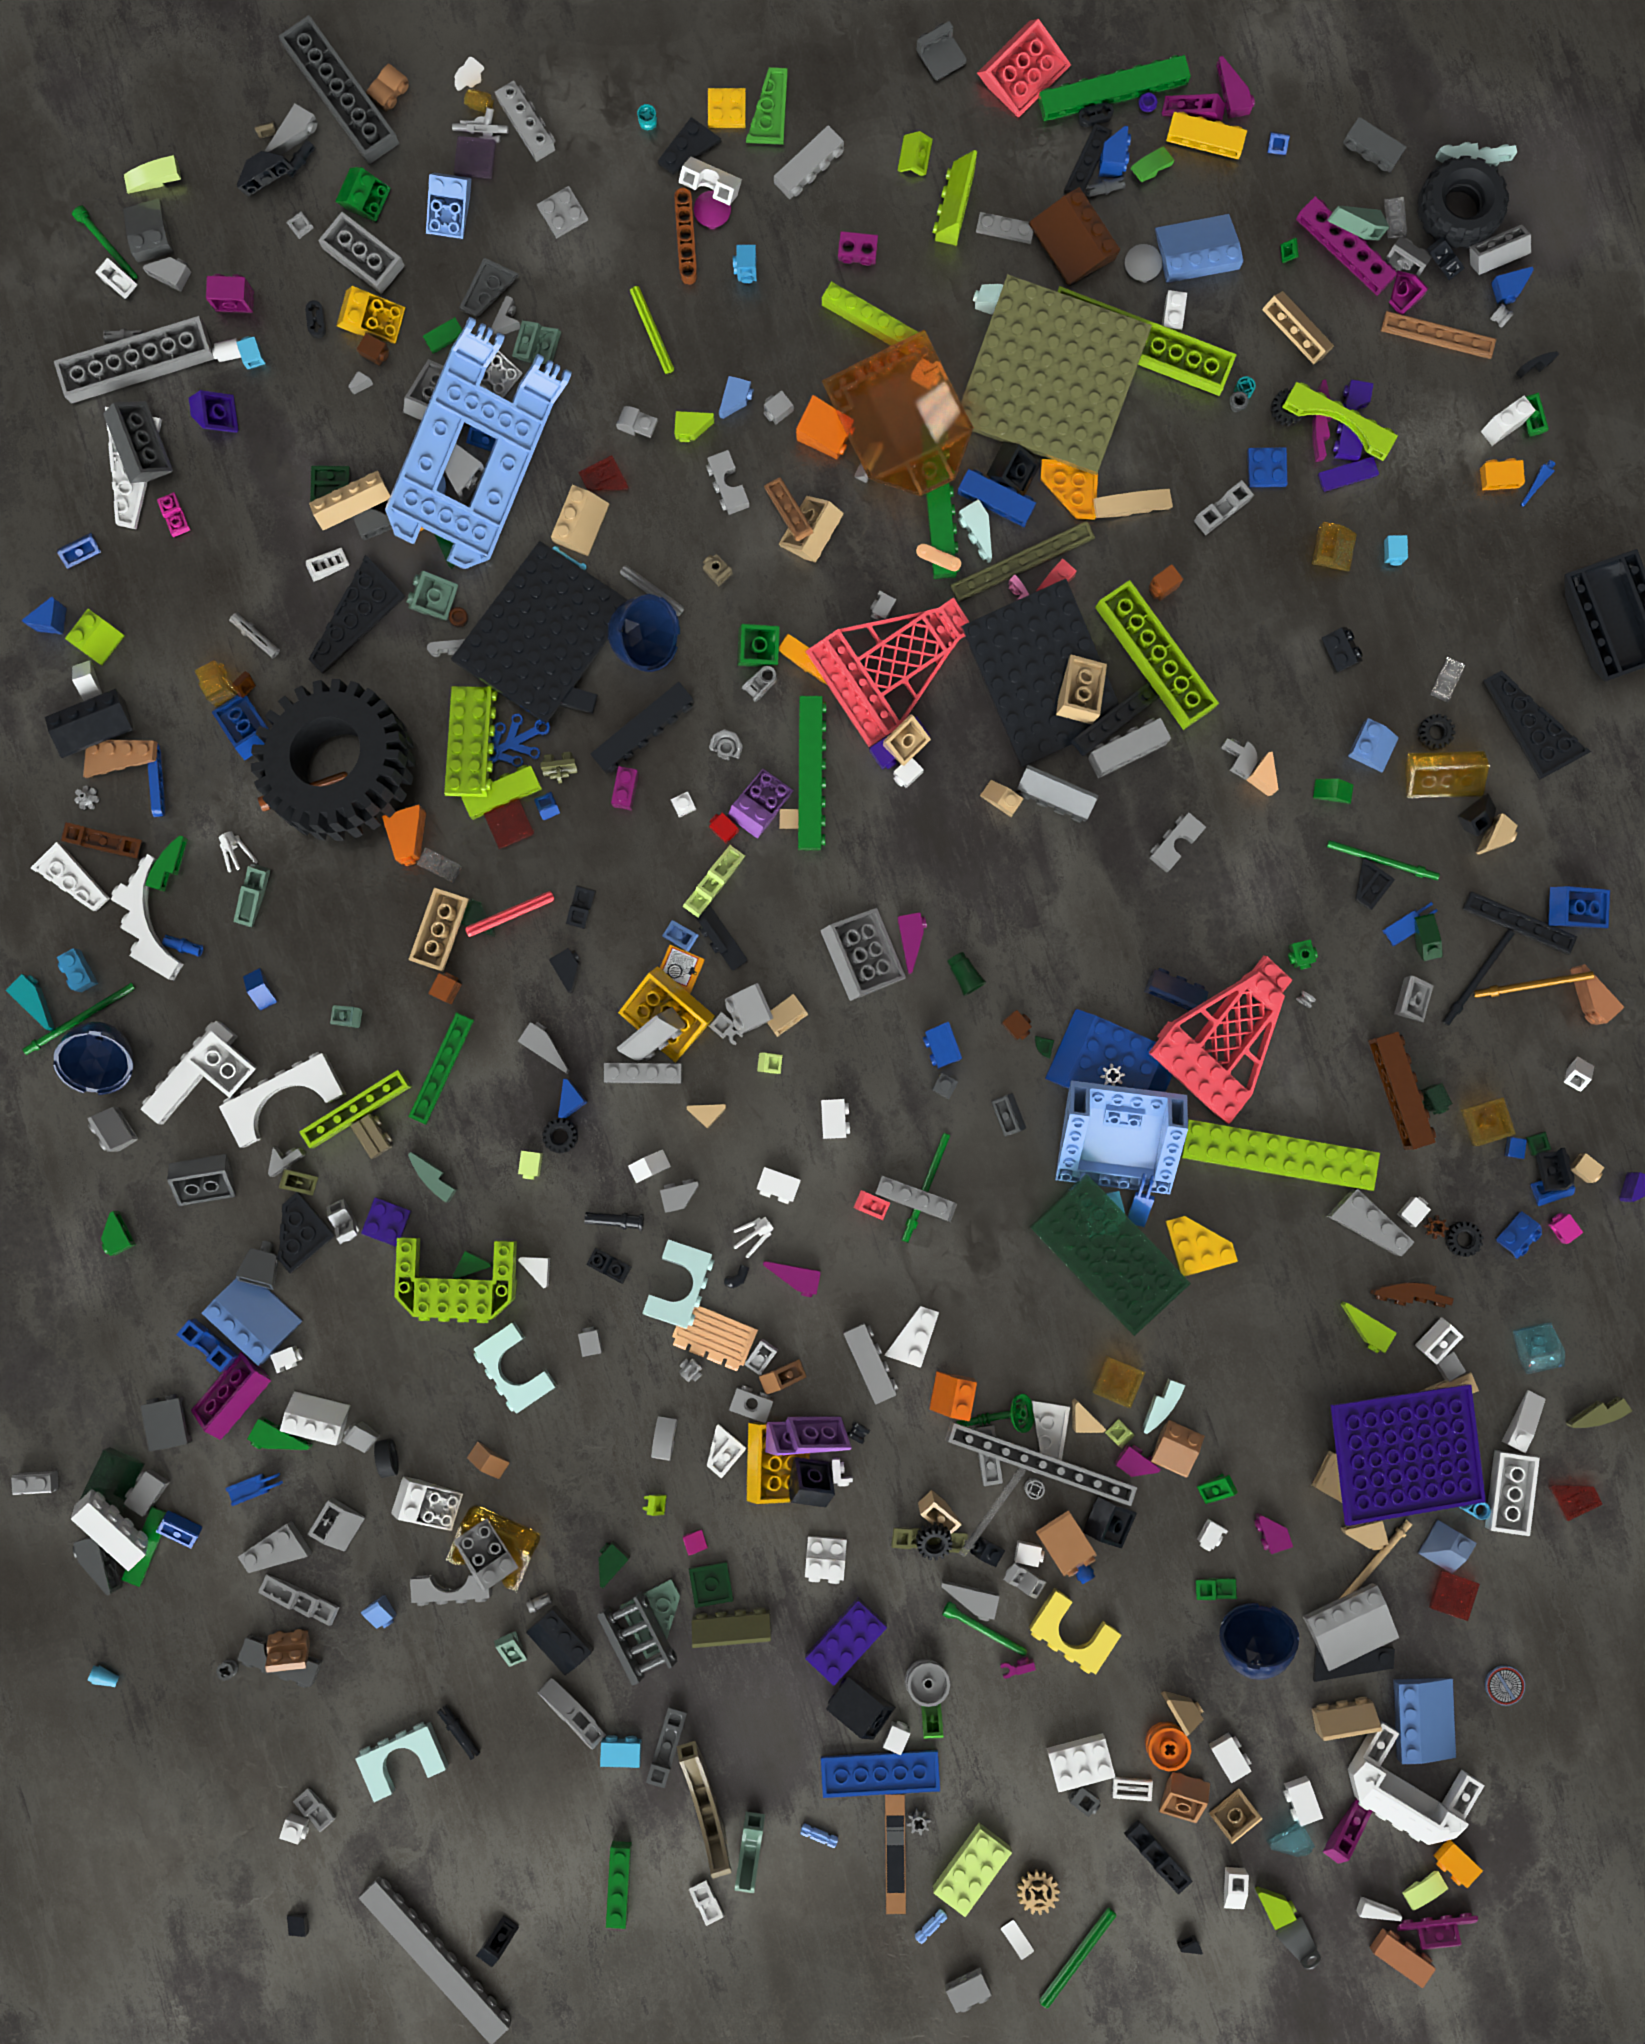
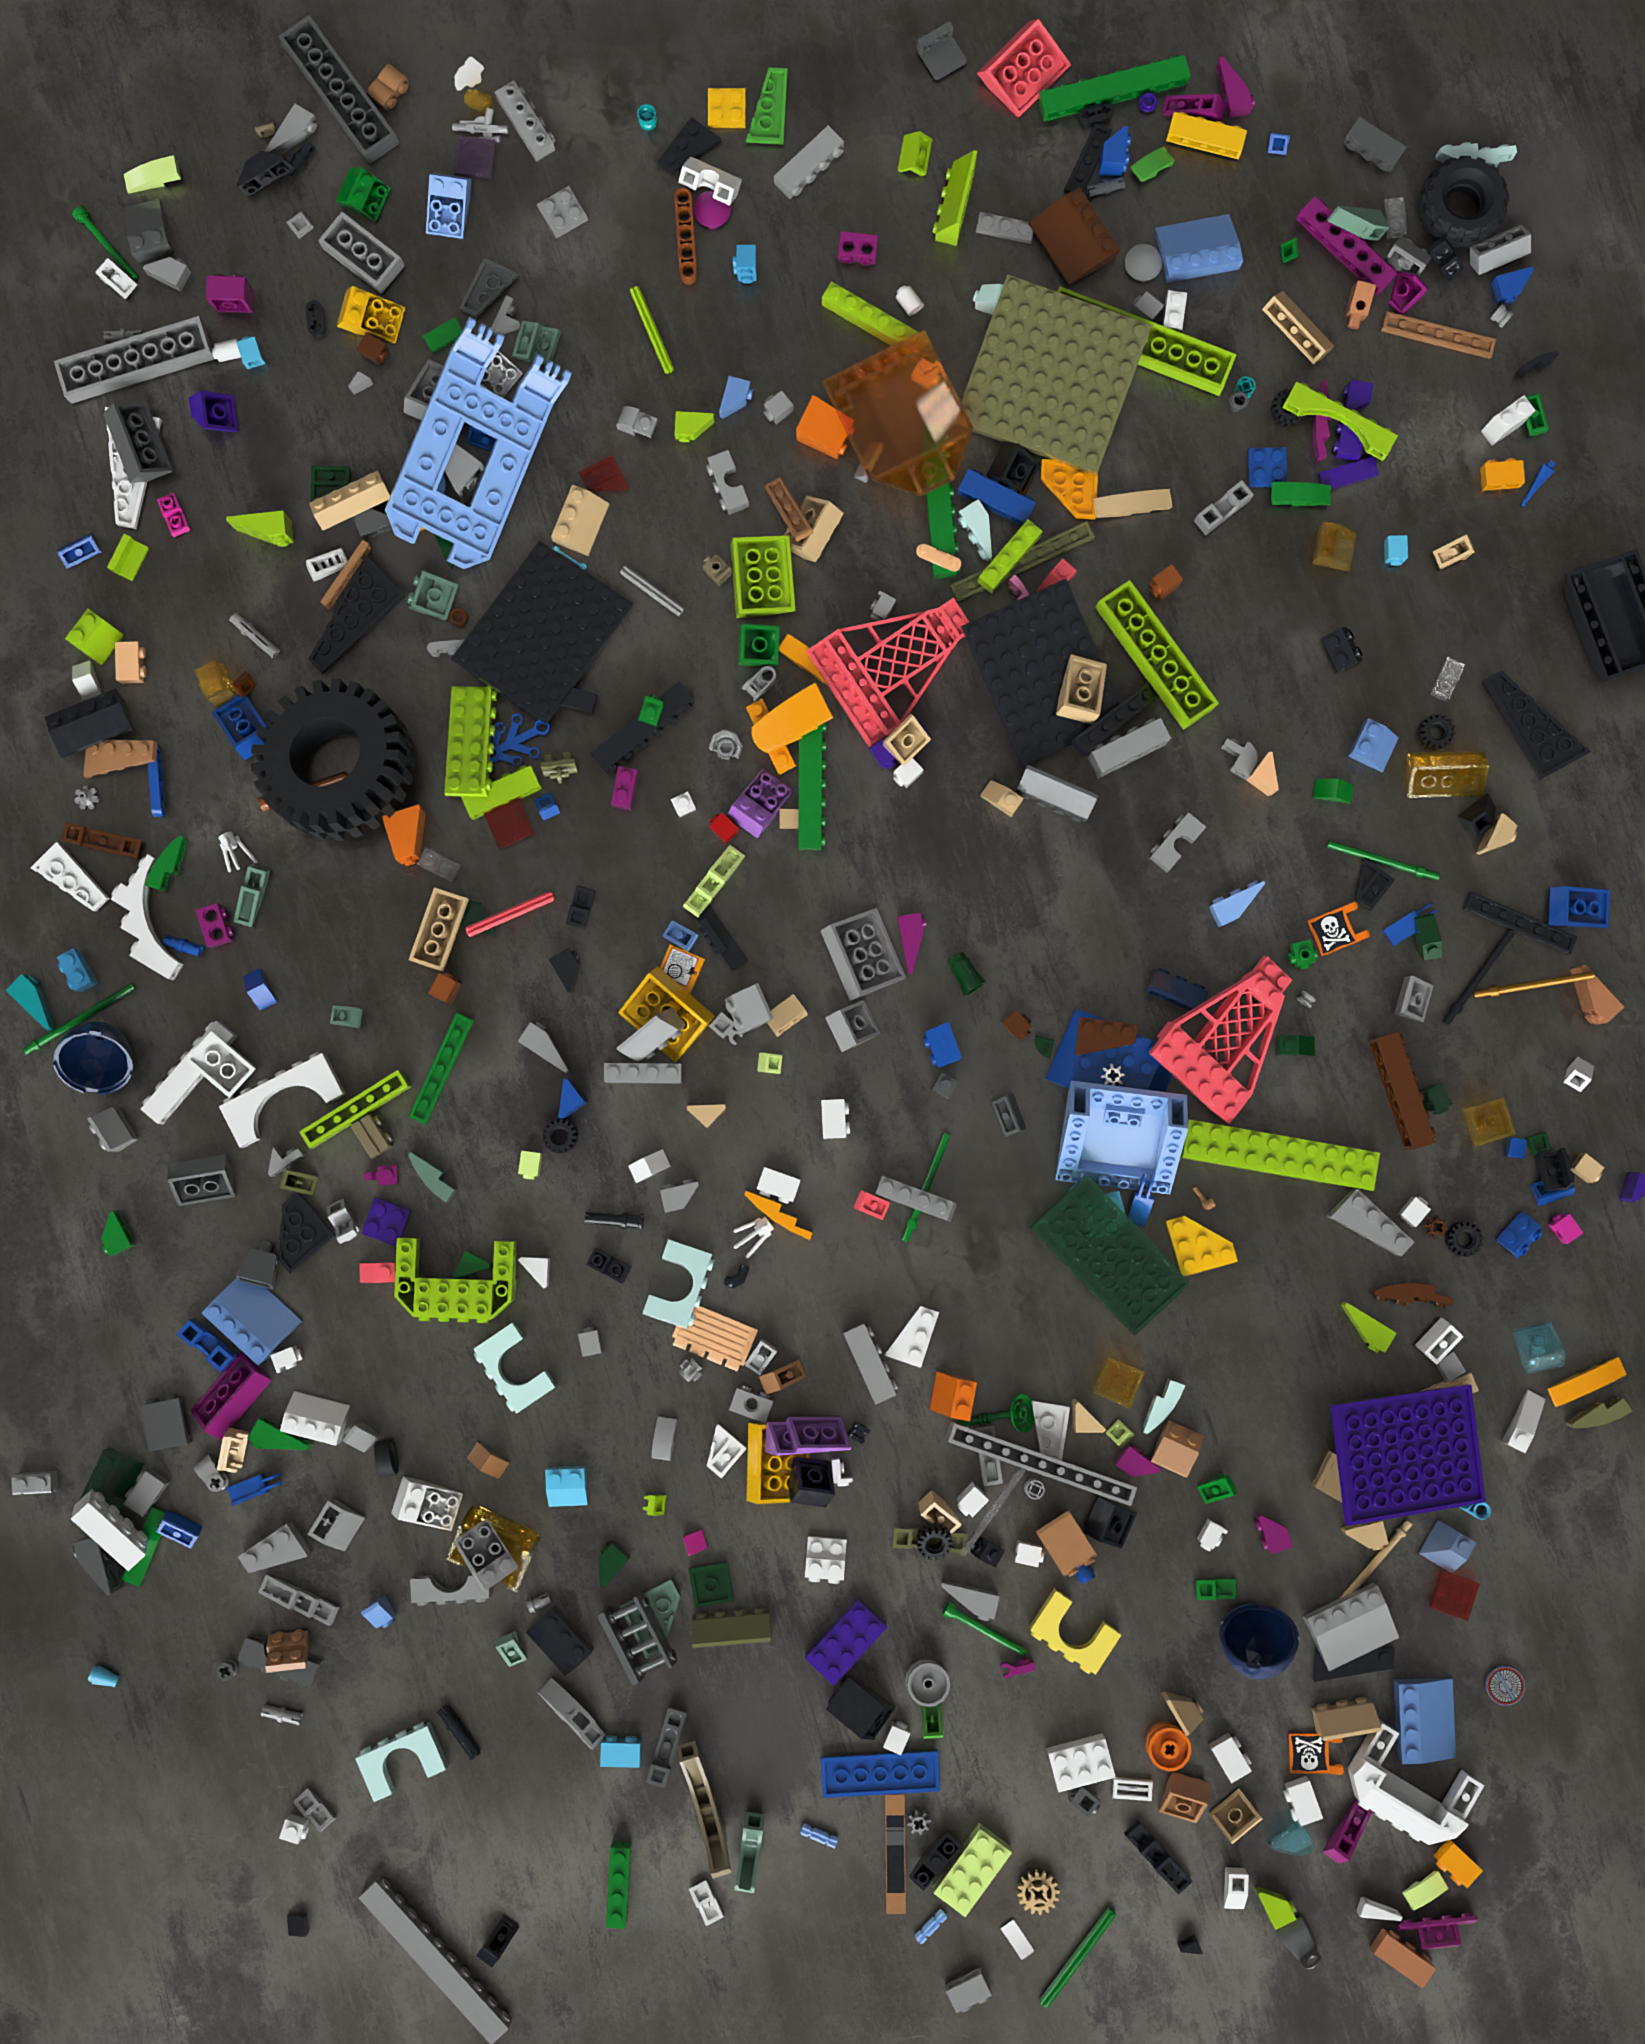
blue slope [22,597,67,634] -> none
dark blue piece [608,594,680,672] -> none
magenta slope [763,1261,821,1297] -> none
light grey brick [1003,1563,1047,1599] -> none
white brick [1485,1450,1540,1536] -> none
clear red wing [1549,1485,1603,1521] -> none
none -> lime panel [107,534,149,581]
none -> light nougat brick [115,641,147,684]
none -> light grey piece [193,1454,229,1492]
none -> magenta brick [195,903,234,948]
none -> tan hinge [217,1427,249,1473]
none -> lime slope [226,510,294,547]
none -> light grey pin [261,1704,303,1726]
none -> medium nougat tile [320,540,372,610]
none -> coral slope [360,1262,396,1283]
none -> magenta plate [363,1165,398,1185]
none -> medium azure slope [545,1466,588,1507]
none -> green bracket [638,695,664,727]
none -> lime slope [730,535,795,618]
none -> light orange slope [744,1191,813,1240]
none -> light orange slope [746,683,834,775]
none -> light grey slope [825,1000,880,1052]
none -> white brick [896,285,924,316]
none -> black slope [909,1832,963,1891]
none -> white brick [957,1482,989,1517]
none -> lime brick [978,519,1043,594]
none -> reddish brown wing [1074,1017,1138,1056]
none -> light grey brick [1133,291,1164,322]
none -> medium nougat hand [1193,1186,1215,1210]
none -> light blue slope [1209,880,1265,927]
none -> green slope [1271,482,1331,506]
none -> dark green slope [1275,1035,1315,1056]
none -> flag [1288,1733,1344,1775]
none -> flag [1307,902,1370,956]
none -> nougat torso [1345,280,1376,329]
none -> tan slope [1433,534,1475,569]
none -> light orange slope [1548,1357,1627,1407]

